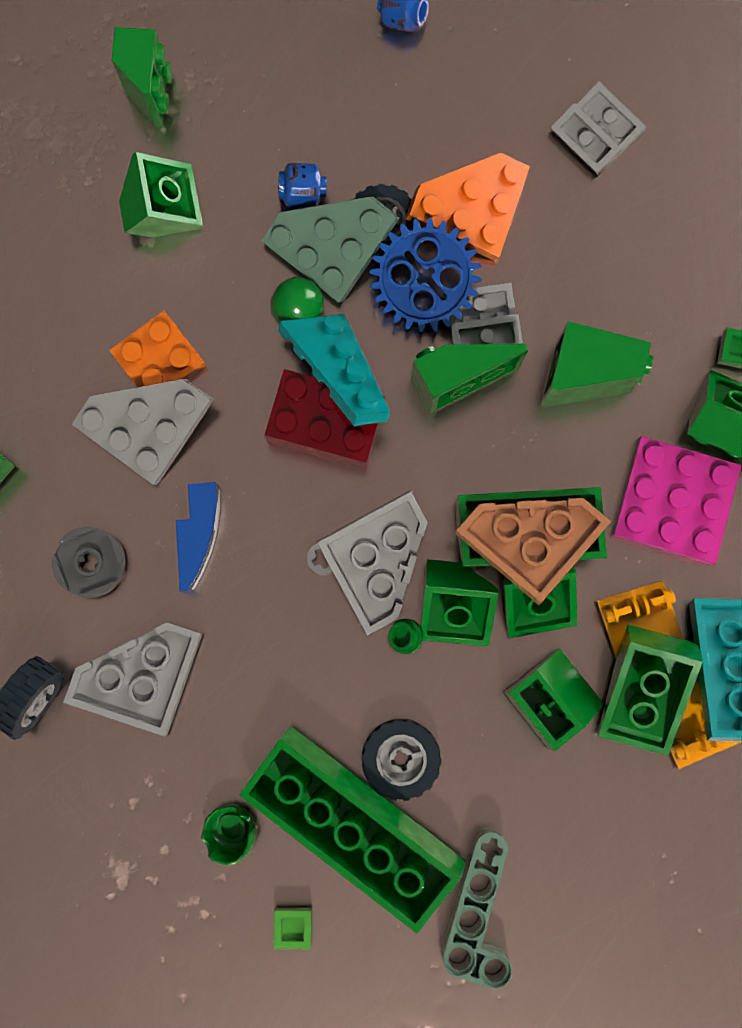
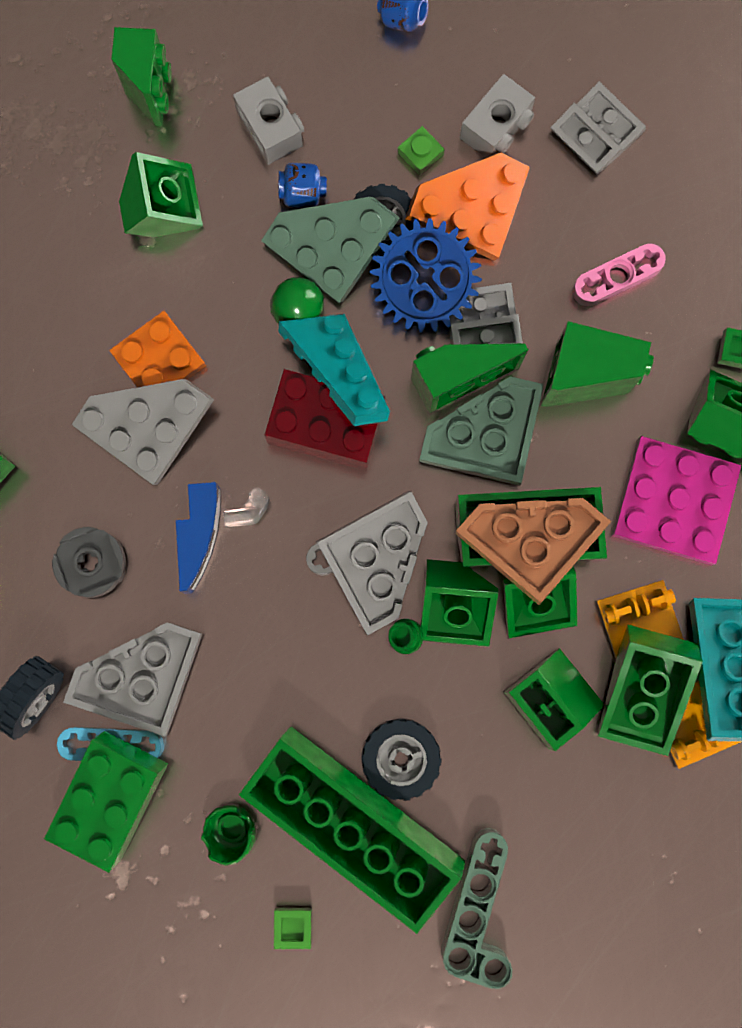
none -> green brick [44,731,169,873]
none -> medium azure beam [57,727,164,761]
none -> clear arm [223,488,270,528]
none -> light grey brick [233,76,304,165]
none -> bright green plate [397,126,445,176]
none -> sand green plate [419,376,544,486]
none -> light grey brick [460,74,535,158]
none -> bright pink beam [572,244,666,307]

